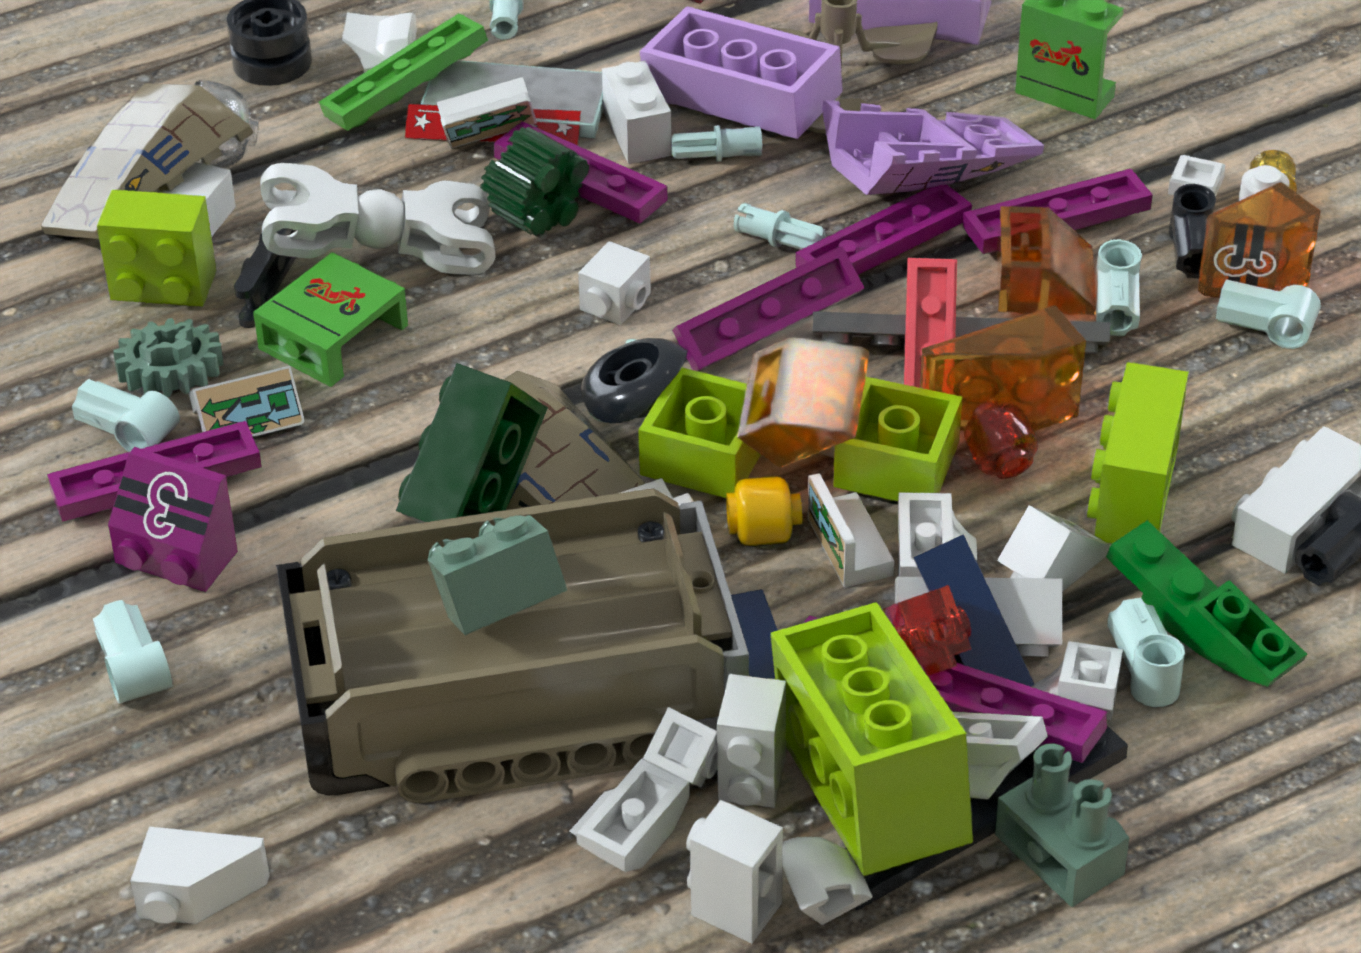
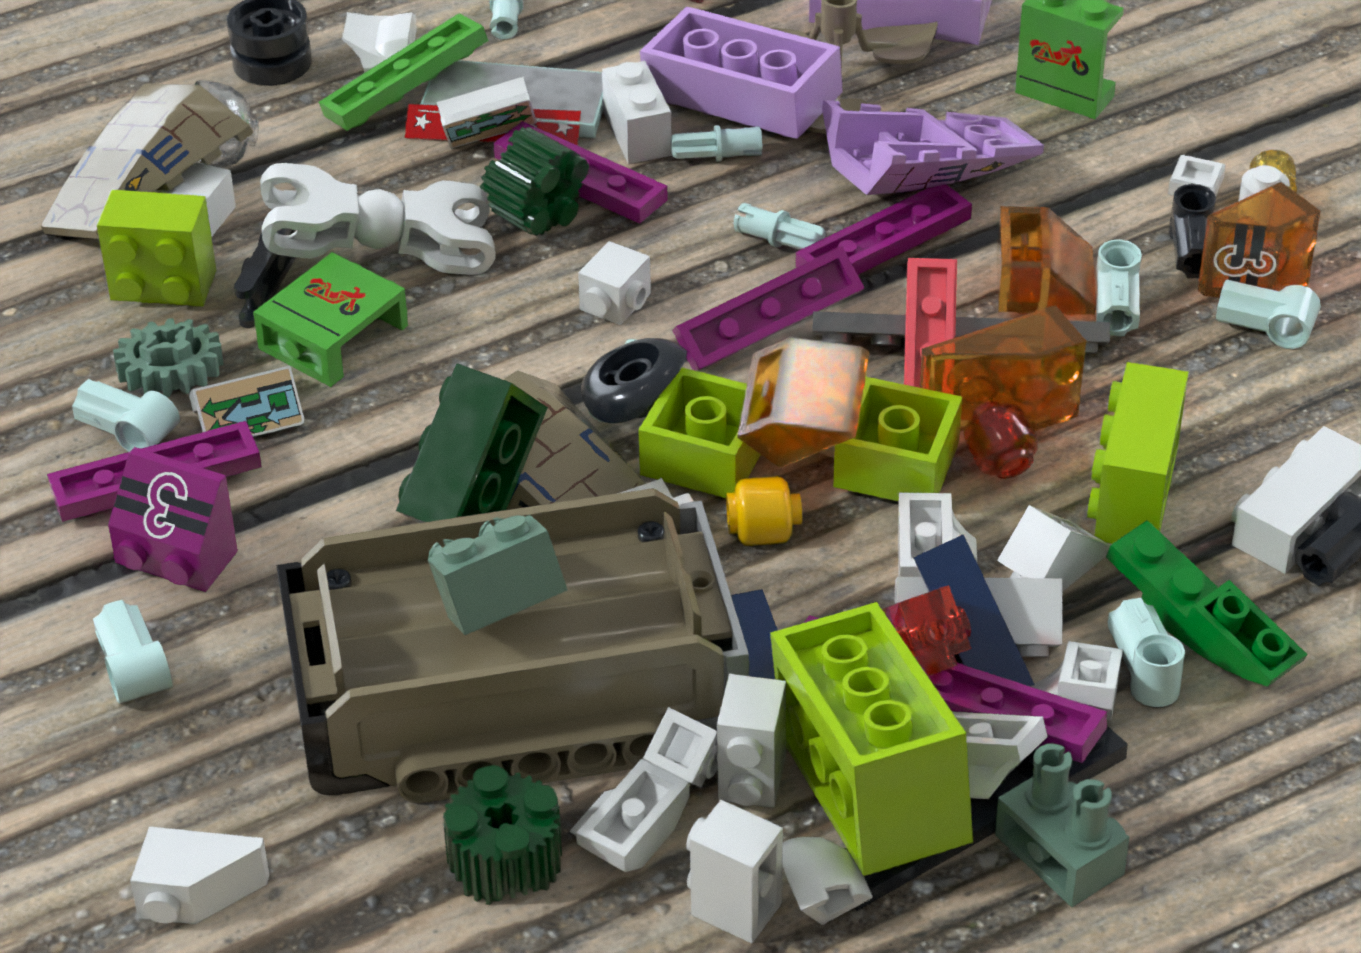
white panel [808,473,894,588] -> none
magenta plate [963,168,1153,254] -> none
none -> dark green brick [443,765,562,905]

